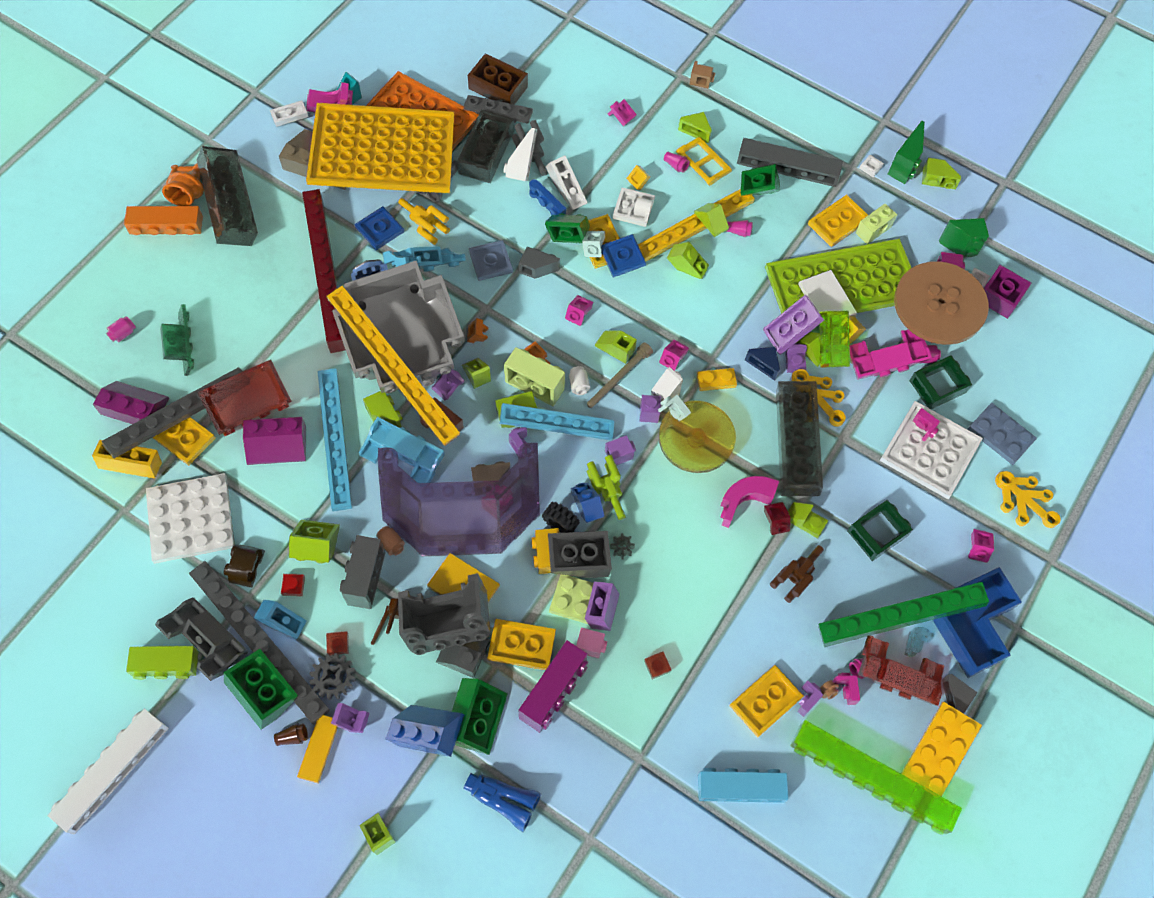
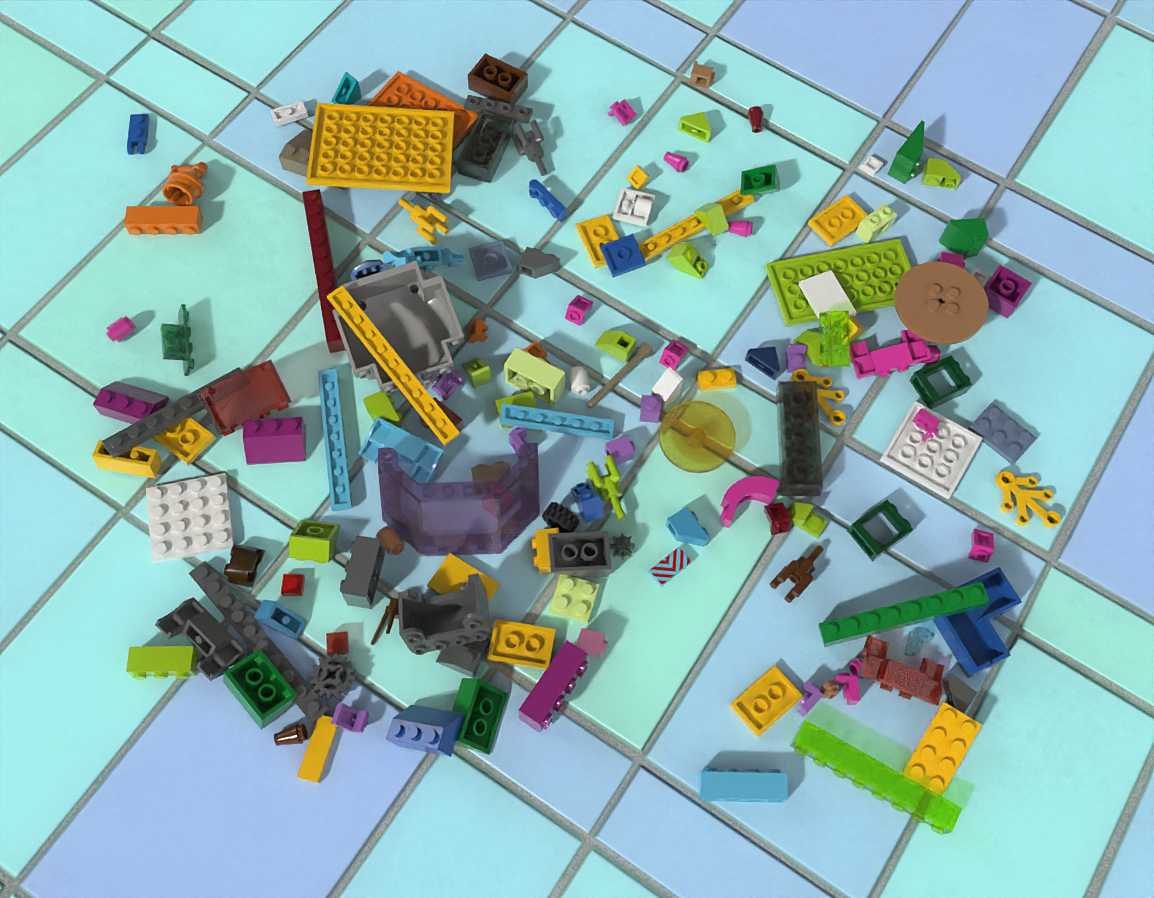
white brick [47,709,169,835] -> none
clear smoke brick [197,146,258,246] -> none
dark pink arch [306,82,353,113] -> none
blue tile [355,206,404,250] -> none
lime slope [359,813,396,855] -> none
blue piece [463,773,542,832] -> none
white slope [504,128,537,181] -> none
white slope [545,156,588,210] -> none
green slope [545,214,590,243] -> none
light aqua bracket [582,231,605,257] -> none
medium lavender brick [585,582,620,631] -> none
clear red plate [644,651,672,680] -> none
light aqua bracket [658,395,691,421] -> none
yellow window [676,137,732,186] -> none
dark grey brick [737,138,843,187] -> none
medium lavender tile [763,294,824,355] -> none
none -> blue hinge [127,114,149,155]
none -> tile [648,547,692,587]
none -> dark azure slope [666,507,709,547]
none -> dark red cone [747,106,764,133]

